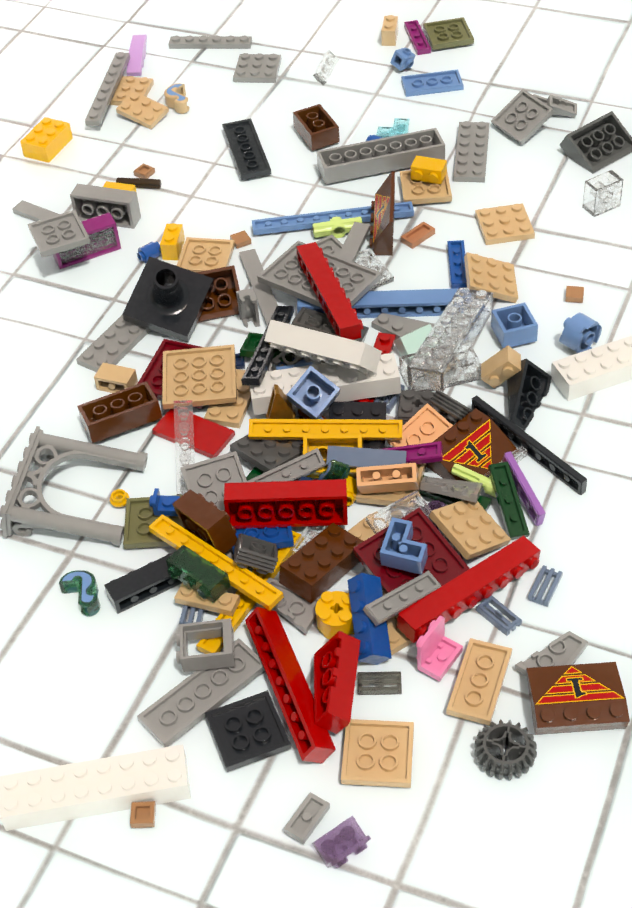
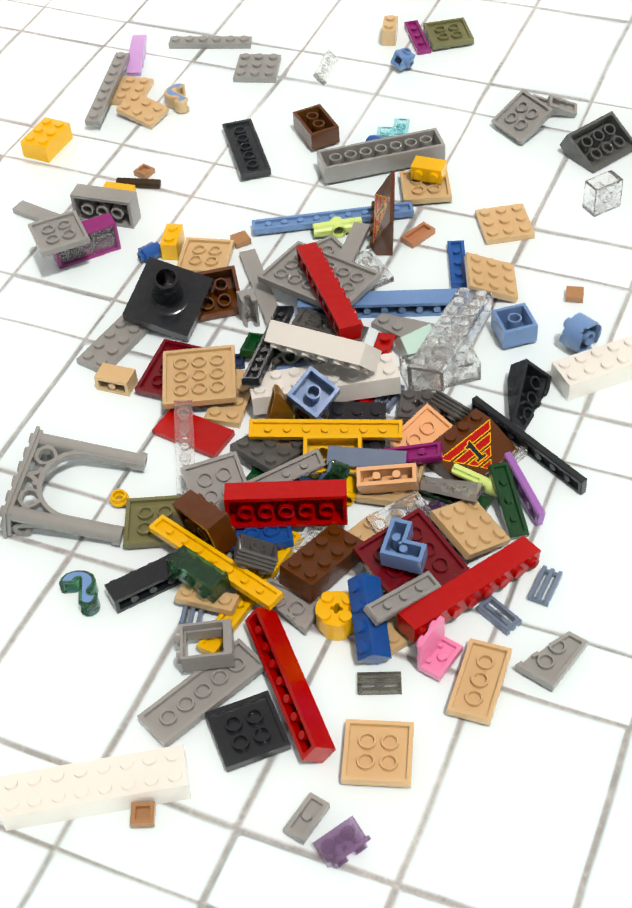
reddish brown brick [77,381,162,443] -> none
blue bracket [149,488,180,516] -> none
red wedge [314,631,361,734] -> none
medium blue tile [401,69,464,97] -> none
light grey plate [453,121,490,183] -> none
dark grey gear [474,719,537,781] -> none
tan brick [481,346,521,388] -> none
reddish brown slope [526,662,630,735] -> none

